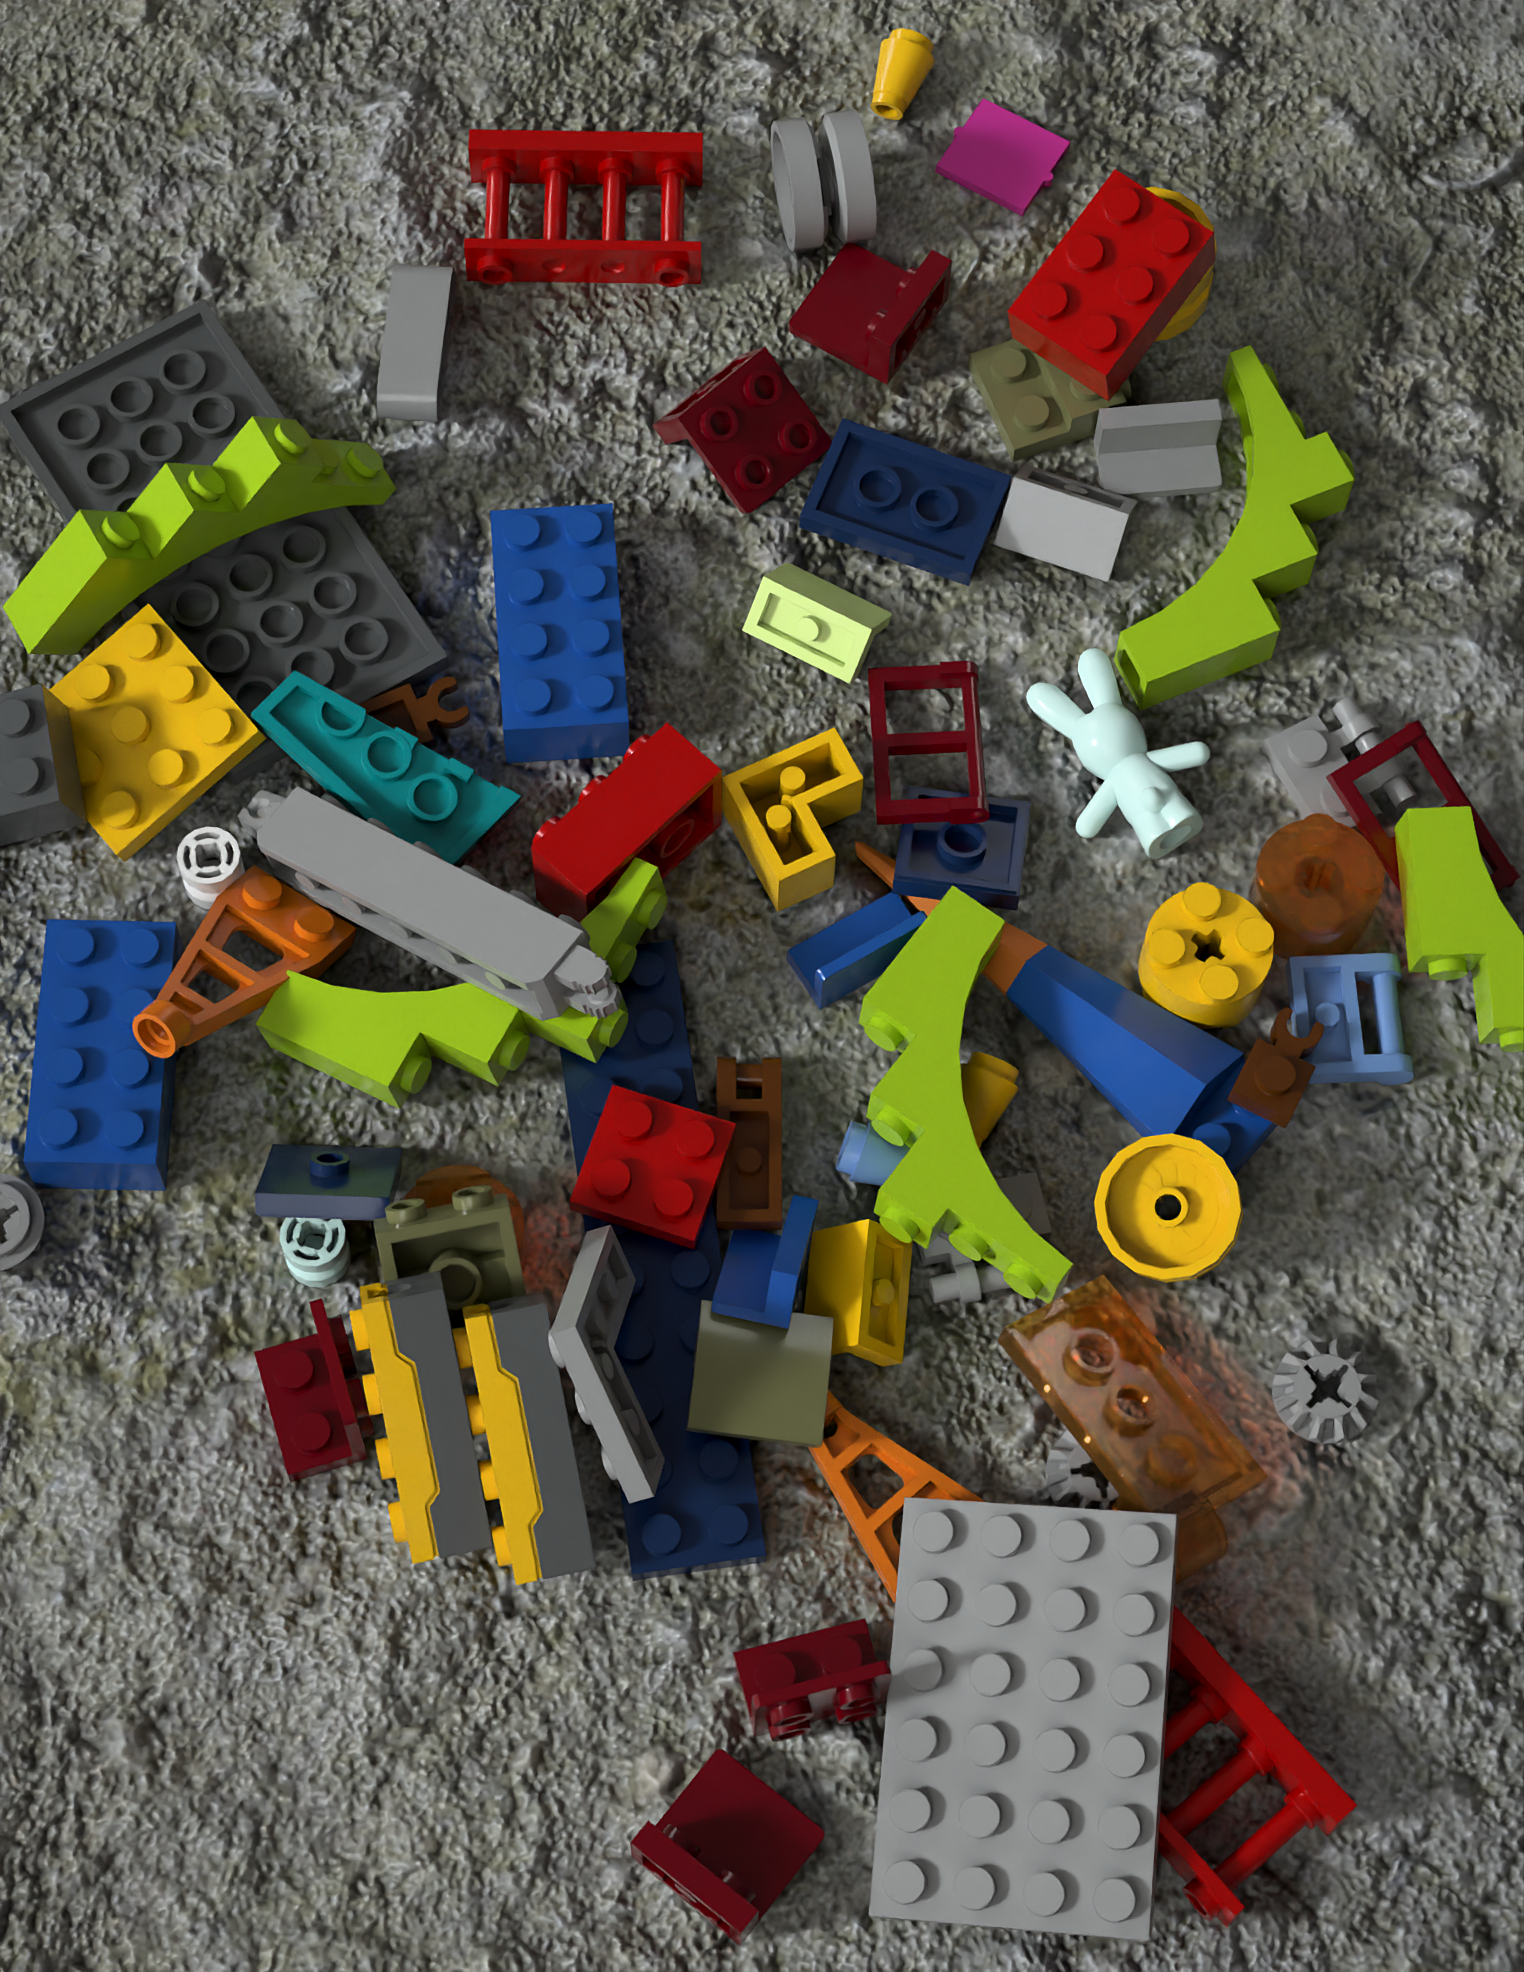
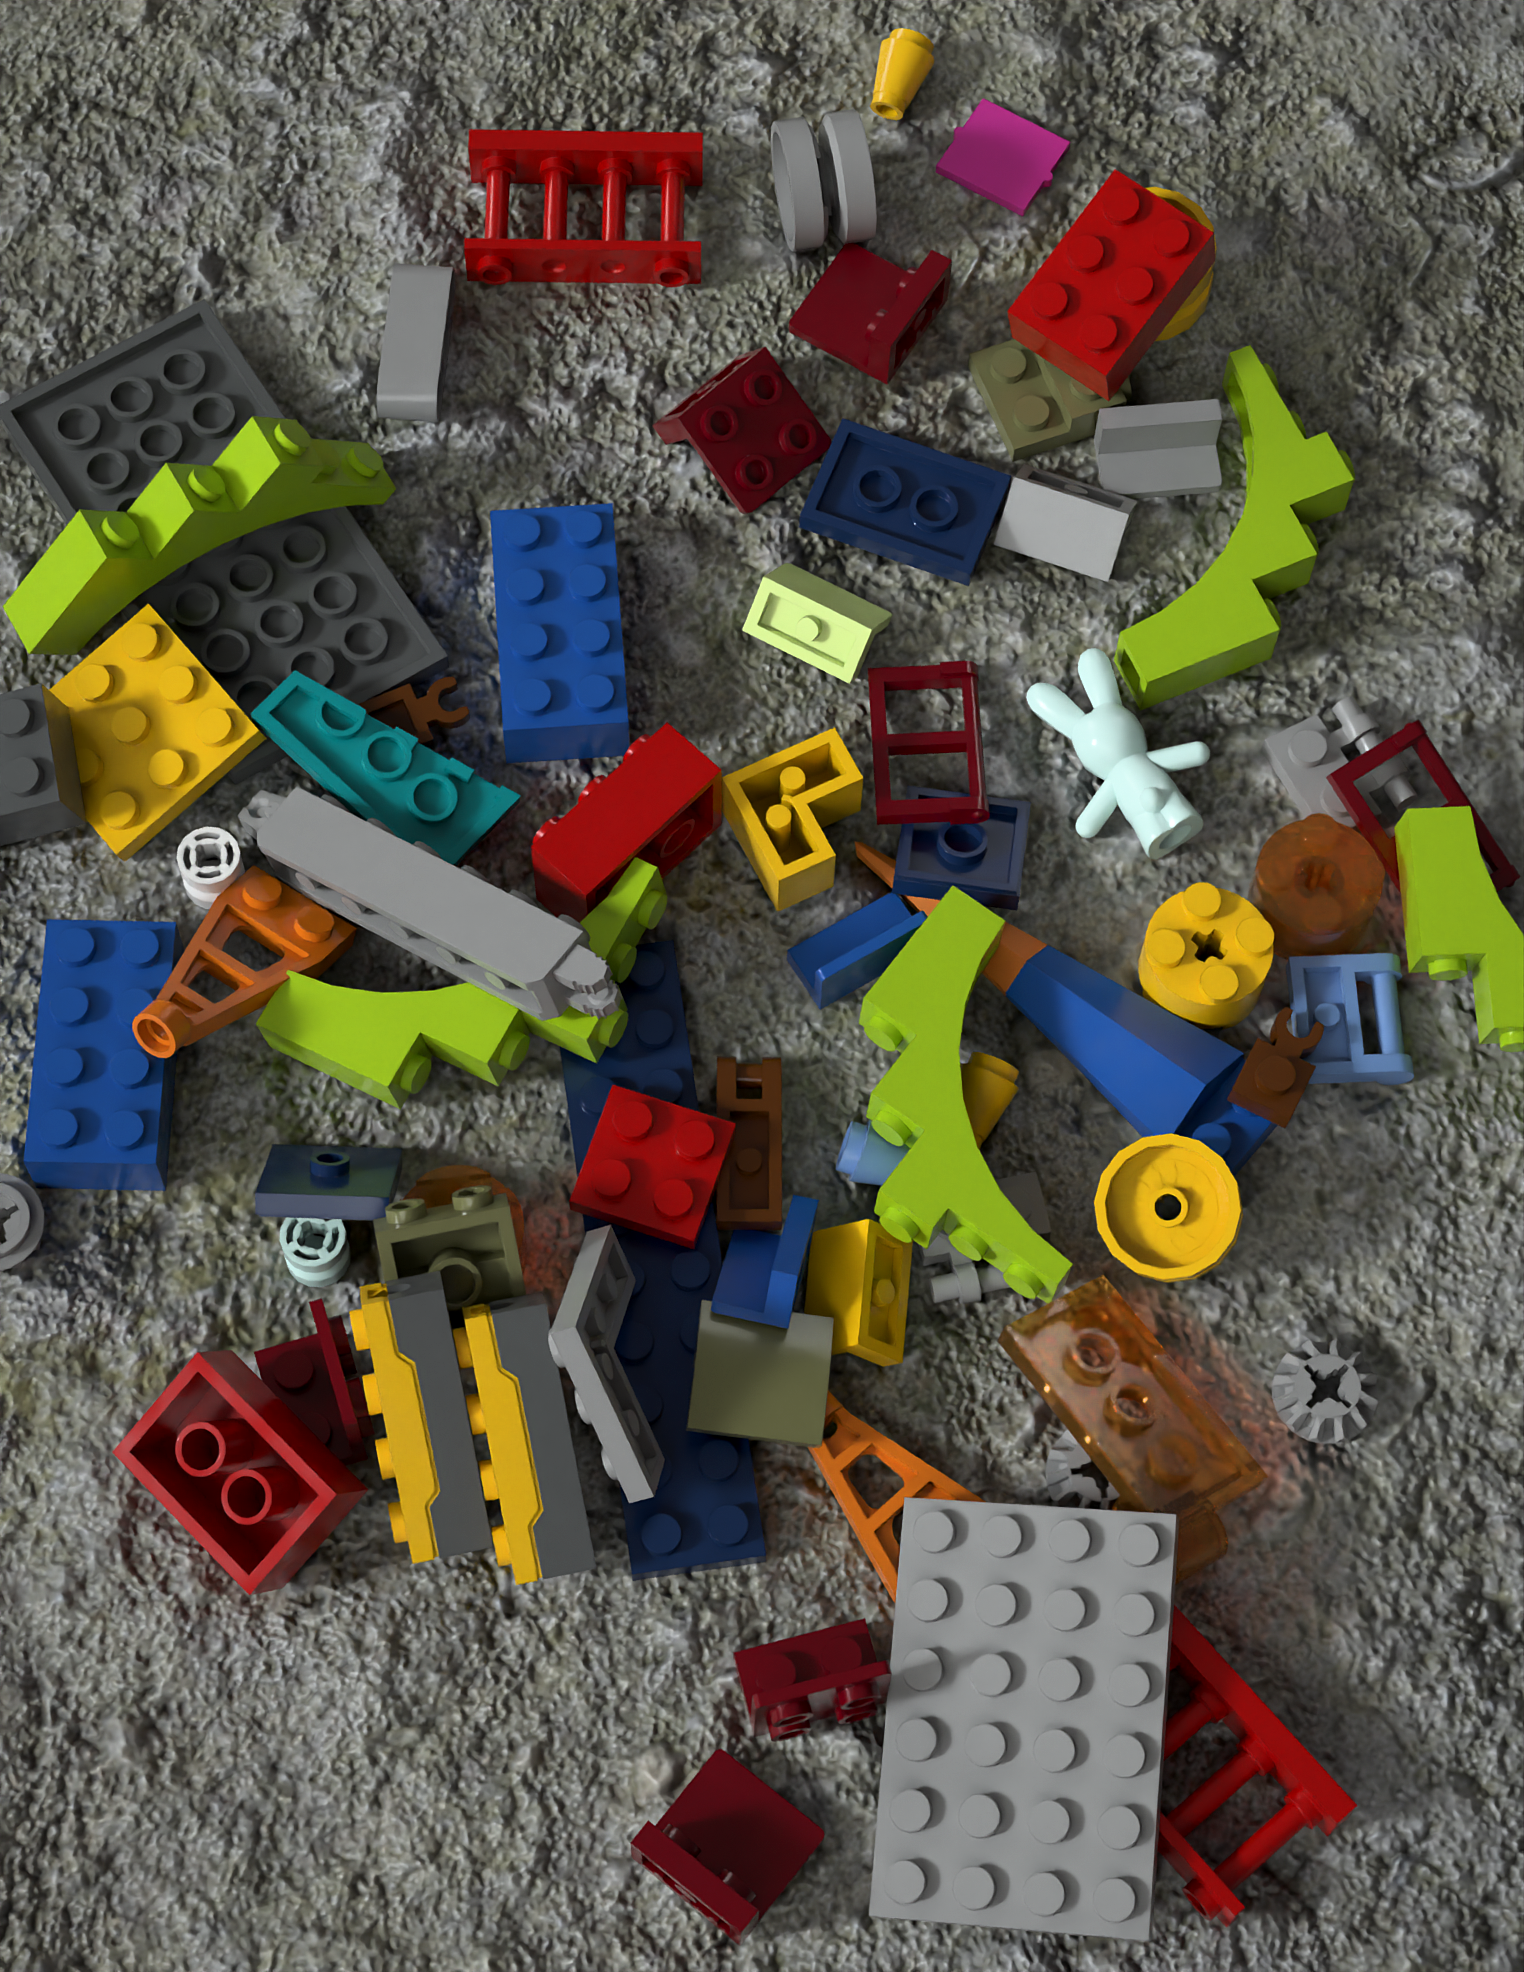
none -> red brick [112,1350,369,1595]

